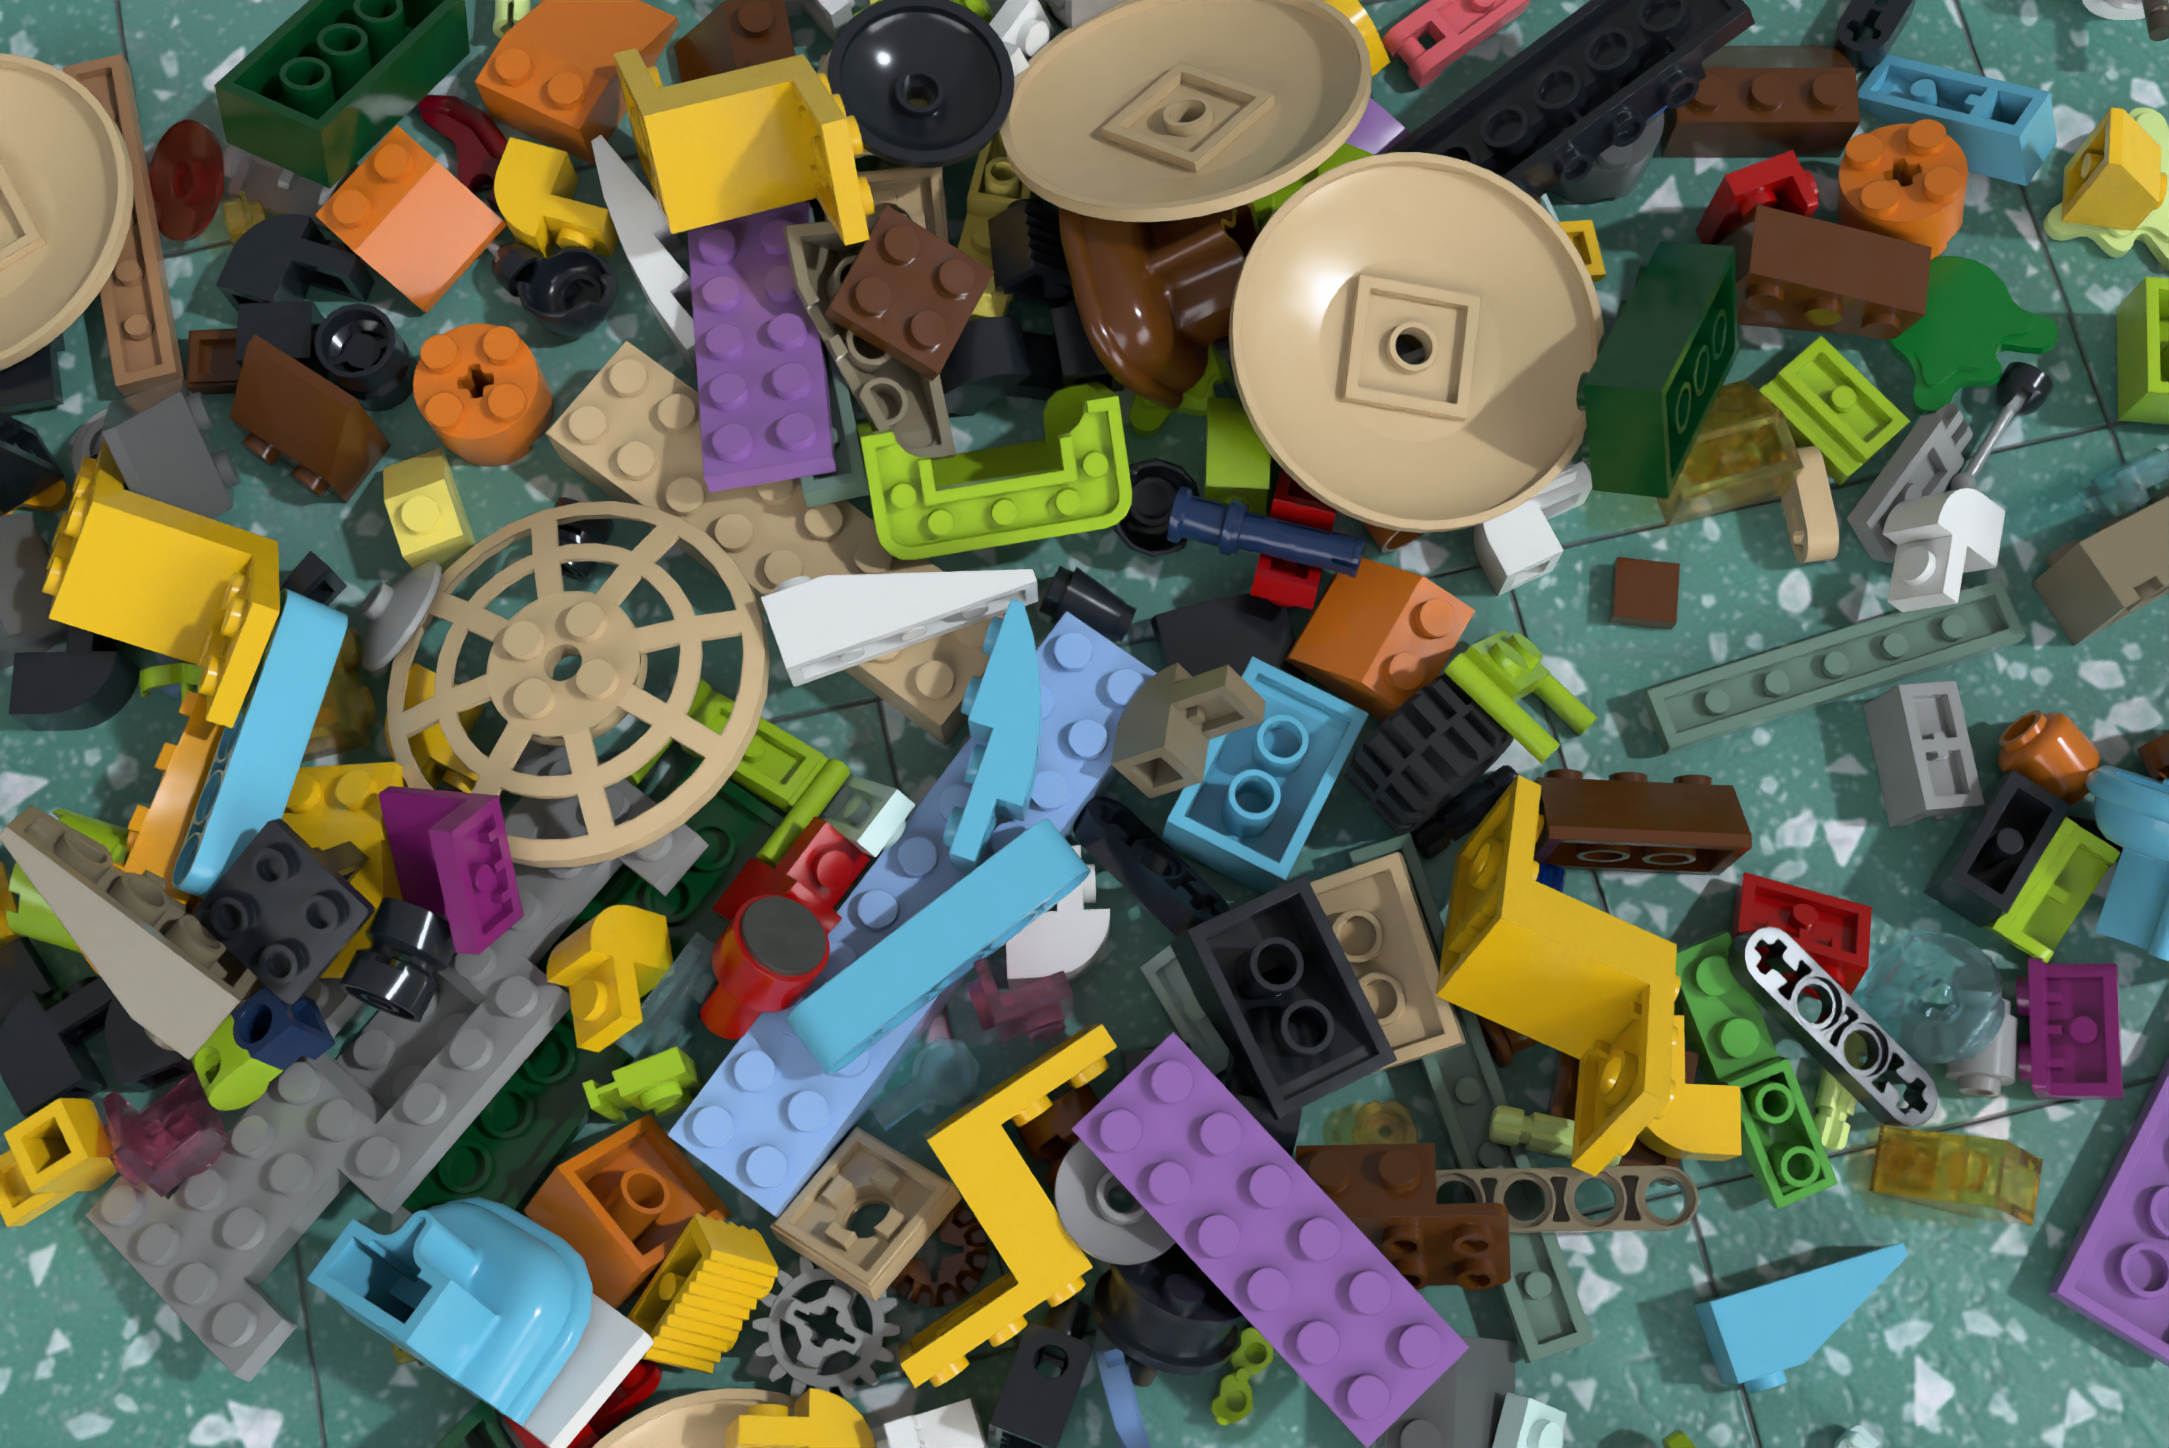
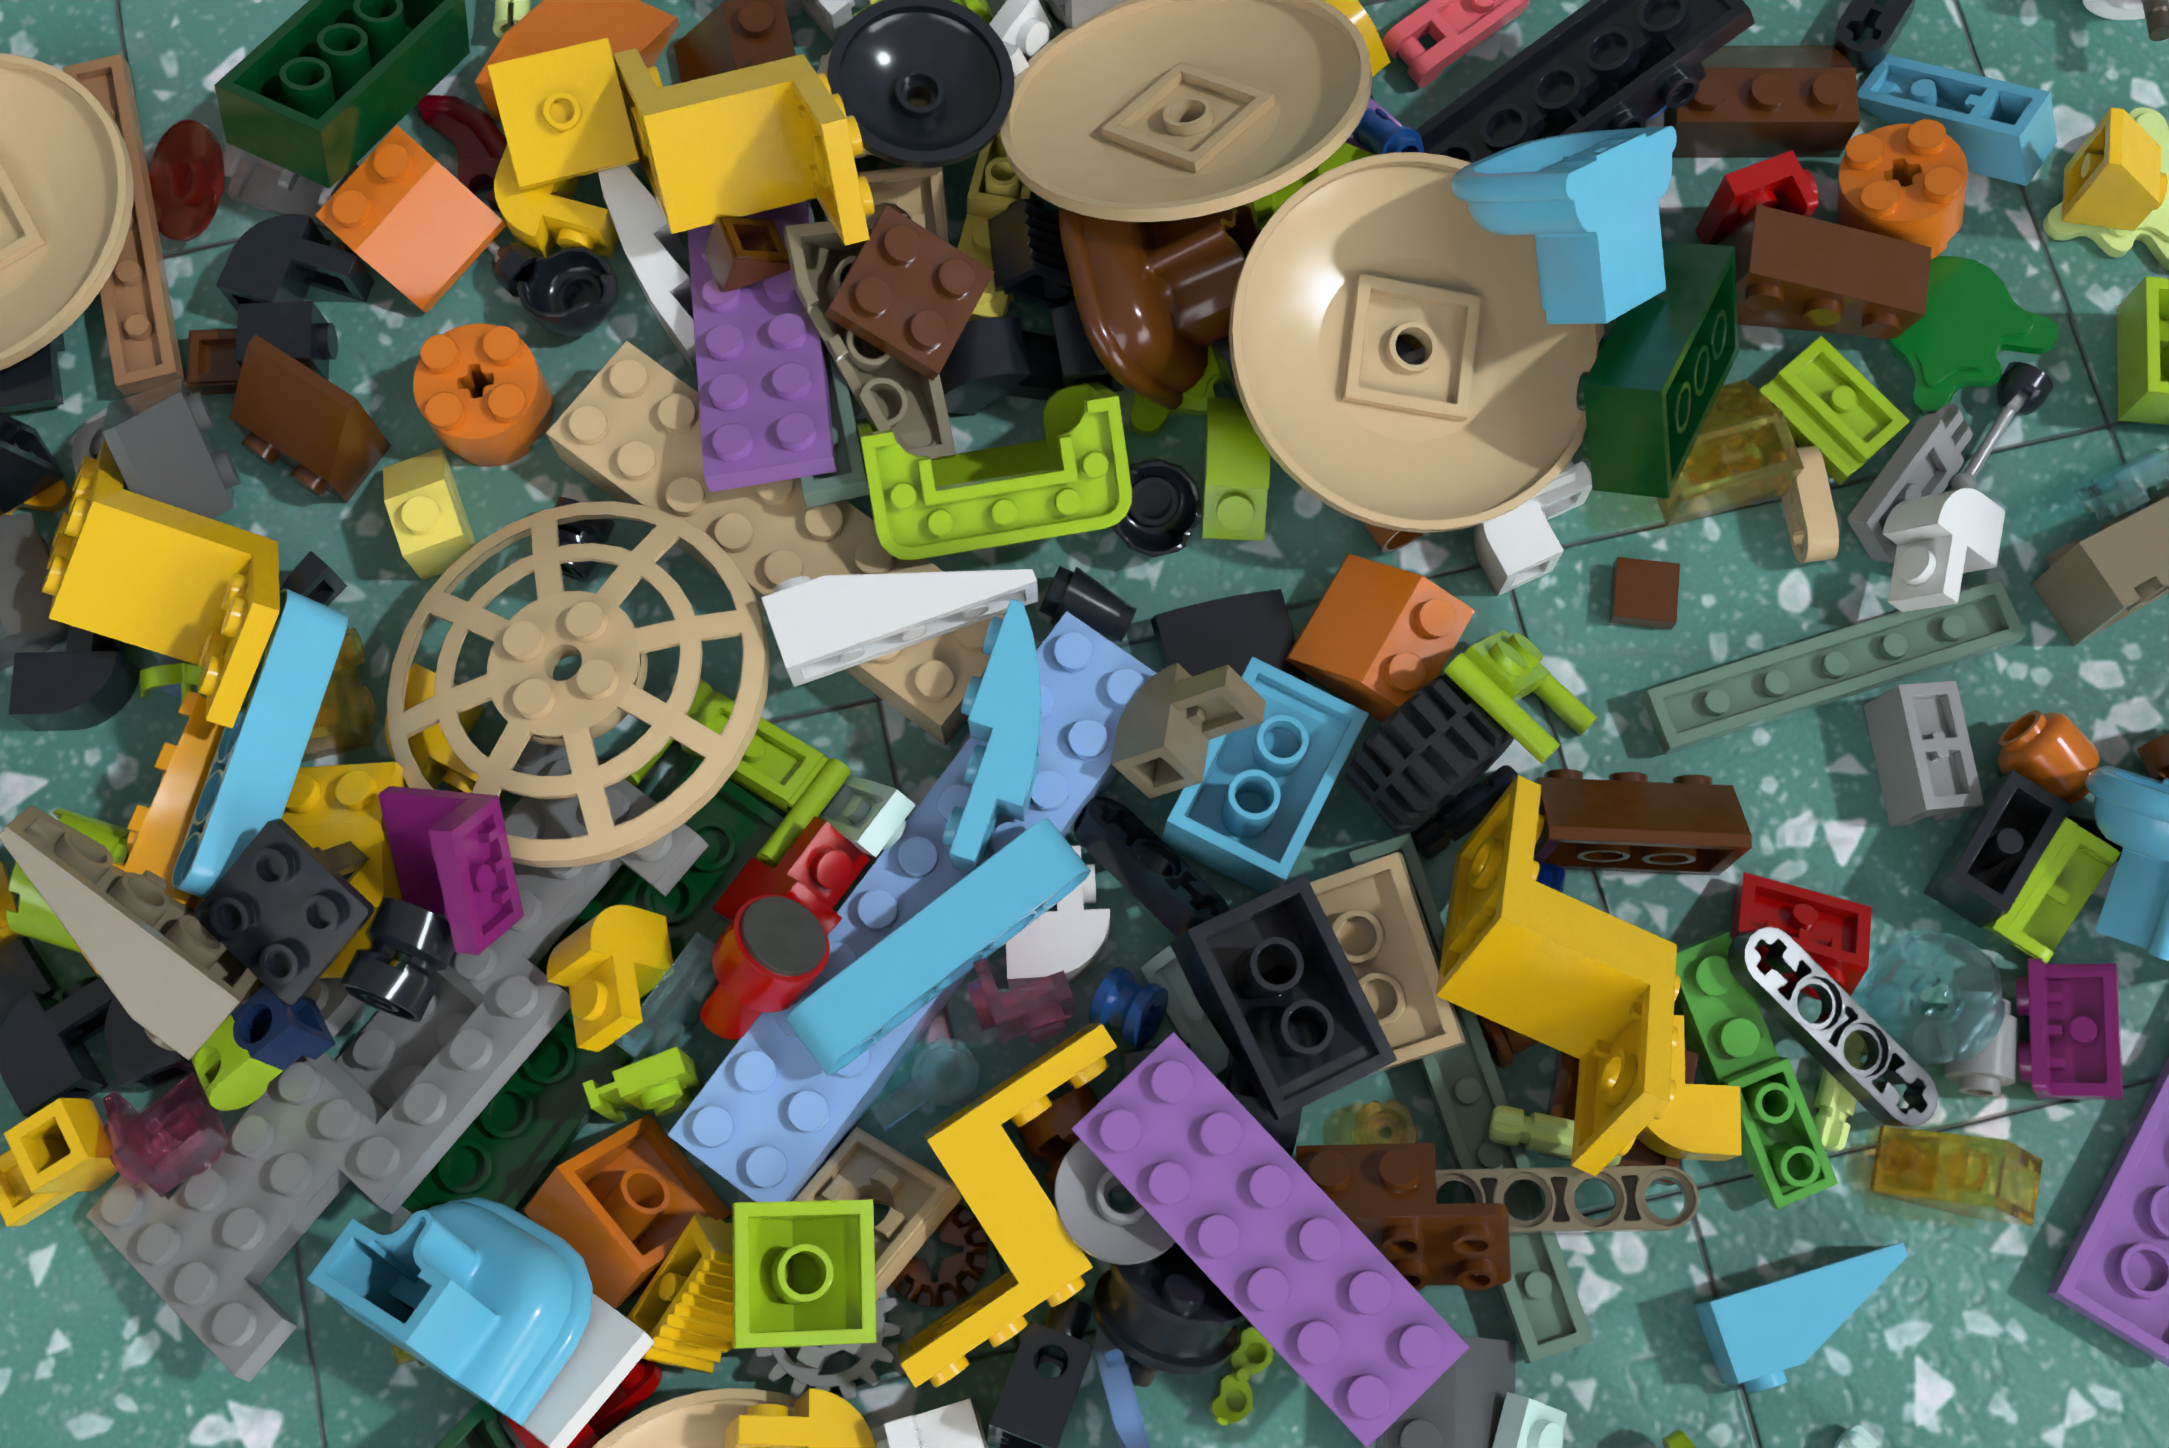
clear yellow plate [221,191,265,248] -> none
black wheel [315,303,417,412] -> none
light grey dish [360,560,442,672] -> none
dark blue pin [1167,486,1366,578] -> none
red brick [1250,468,1336,610] -> none
none -> yellow plate [487,37,641,190]
none -> reddish brown slope [704,217,791,292]
none -> lime slope [732,1199,877,1349]
none -> blue wheel [1089,966,1169,1048]
none -> blue pin [1352,108,1424,155]
none -> medium azure piece [1450,126,1677,324]

